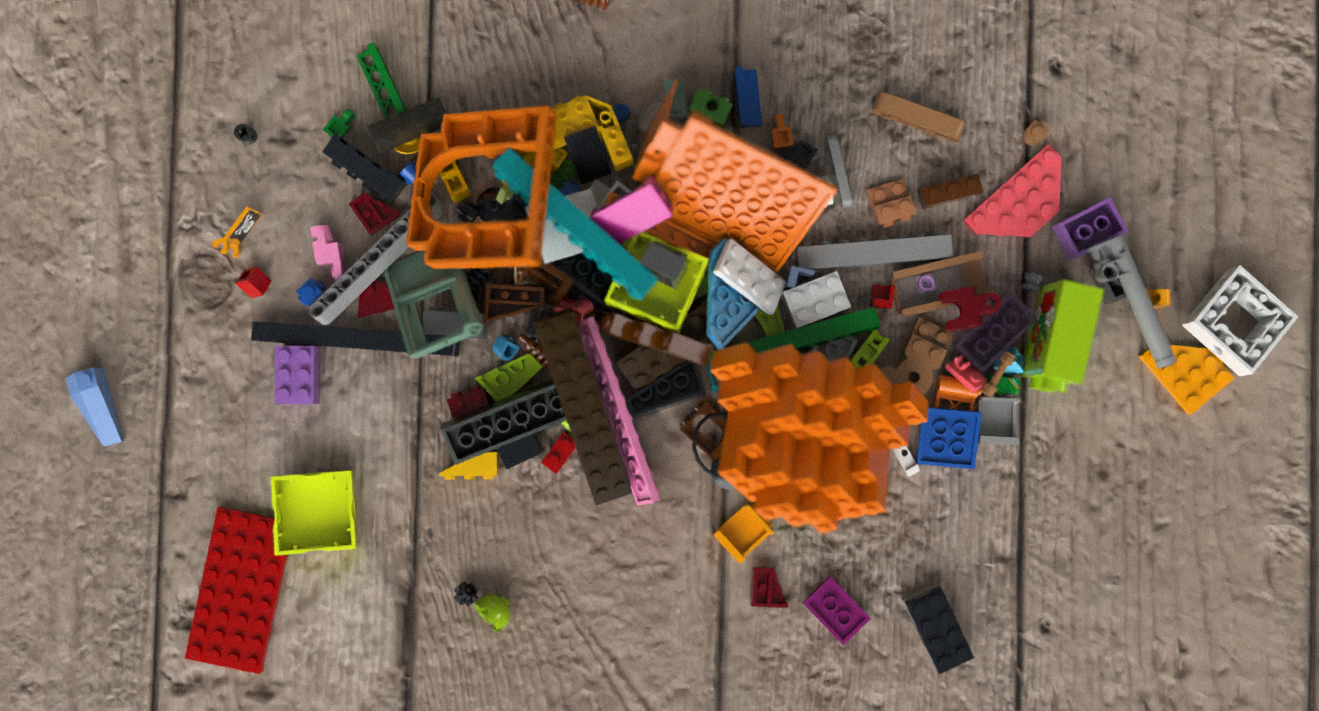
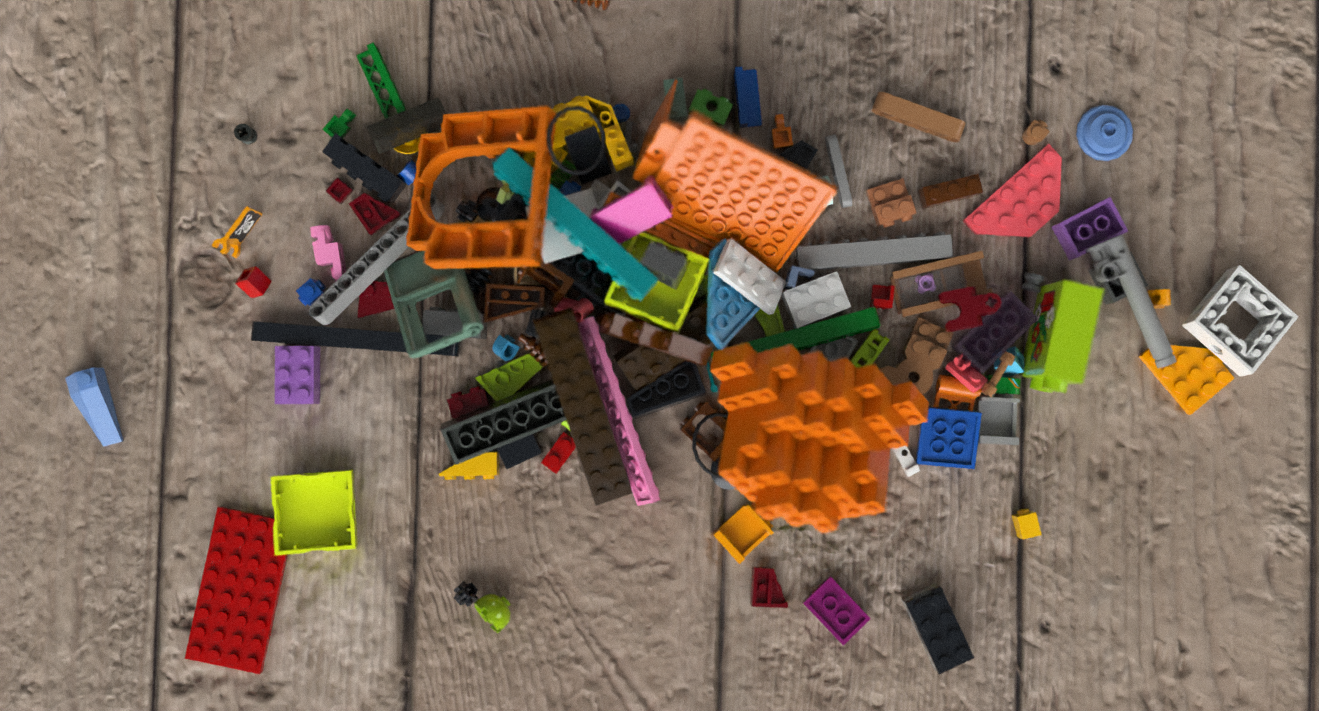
yellow slope [440,161,472,203] -> none
none -> dark red tile [325,177,353,204]
none -> black piece [547,106,606,175]
none -> yellow brick [1012,508,1042,540]
none -> medium blue piece [1076,105,1133,161]

